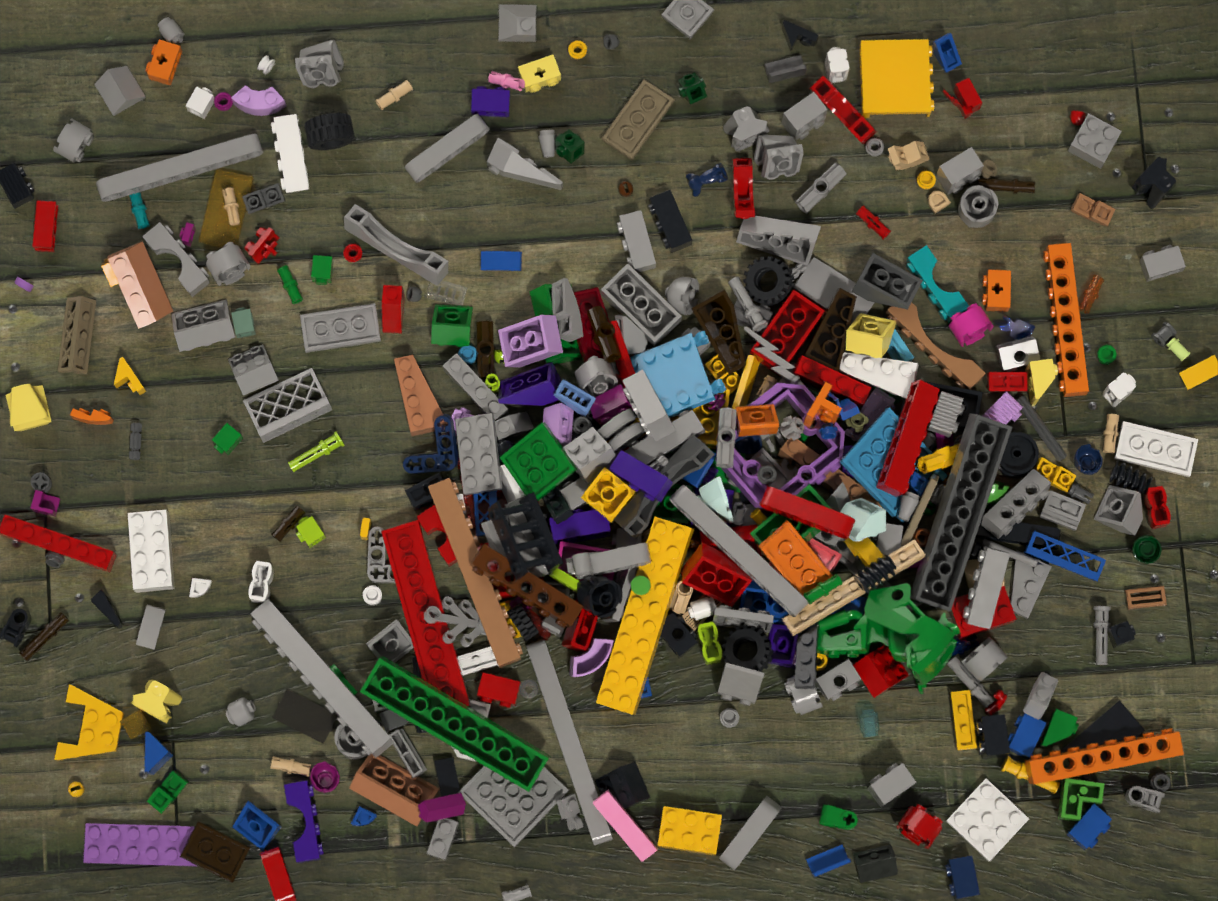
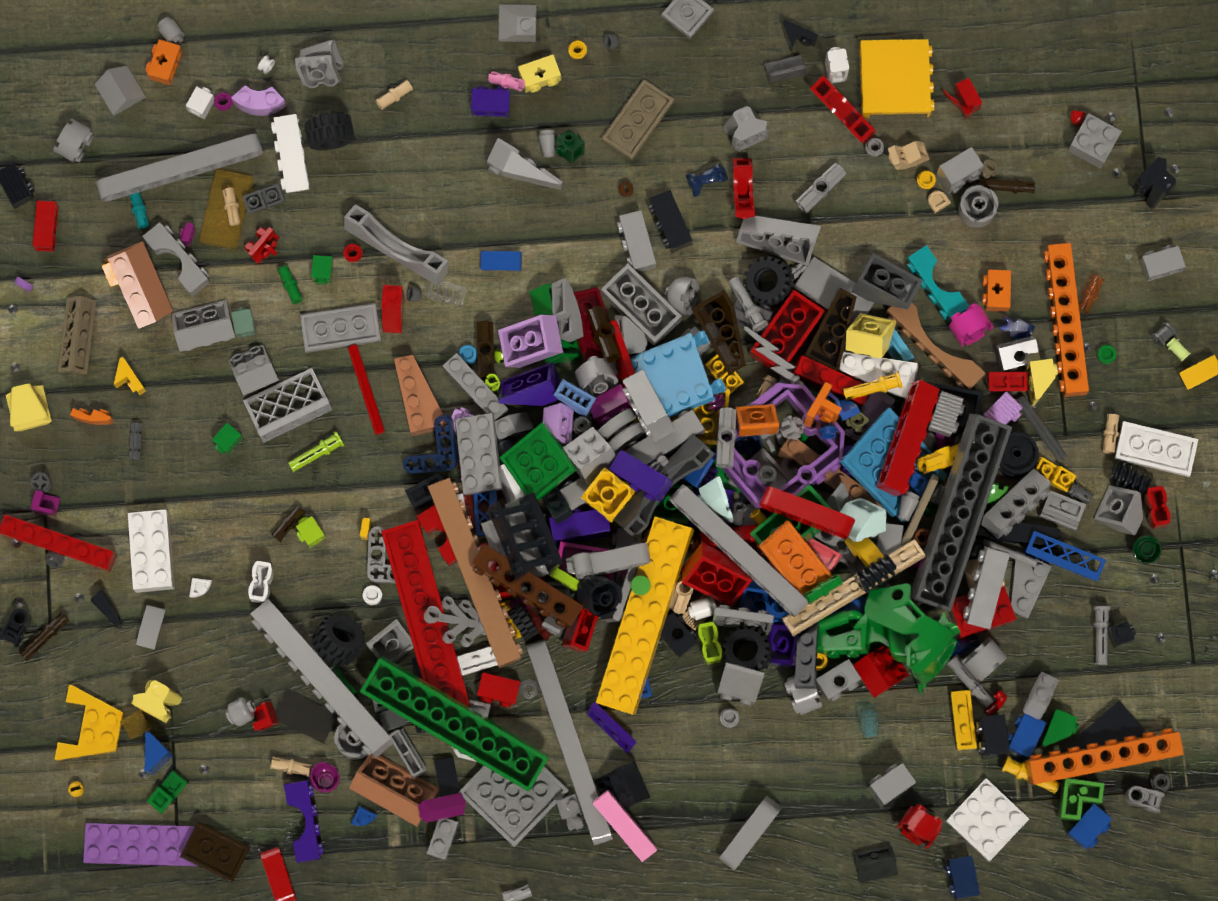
light grey brick [206,242,250,286] -> none
blue slope [232,801,282,851] -> none
light grey beam [405,114,490,183] -> none
green slope [431,304,473,347] -> none
lavender brick [569,638,614,677] -> none
yellow brick [657,806,722,856] -> none
dark green brick [678,72,707,105] -> none
yellow tile [732,355,760,409] -> none
light grey piece [754,134,804,180] -> none
light grey brick [781,92,828,141] -> none
blue panel [806,845,851,878] -> none
green piece [819,804,858,830] -> none
red pin [856,205,891,240] -> none
blue slope [932,33,962,73] -> none
medium nougat slope [1070,193,1115,226] -> none
dark blue hair [1073,444,1103,475] -> none
white brick [1102,373,1136,407] -> none
medium nougat tile [1125,586,1167,610] -> none
none -> red panel [252,702,279,731]
none -> black tyre [312,613,366,666]
none -> red axle [348,344,385,435]
none -> dark purple tile [586,702,637,753]
none -> yellow pin [843,371,903,401]

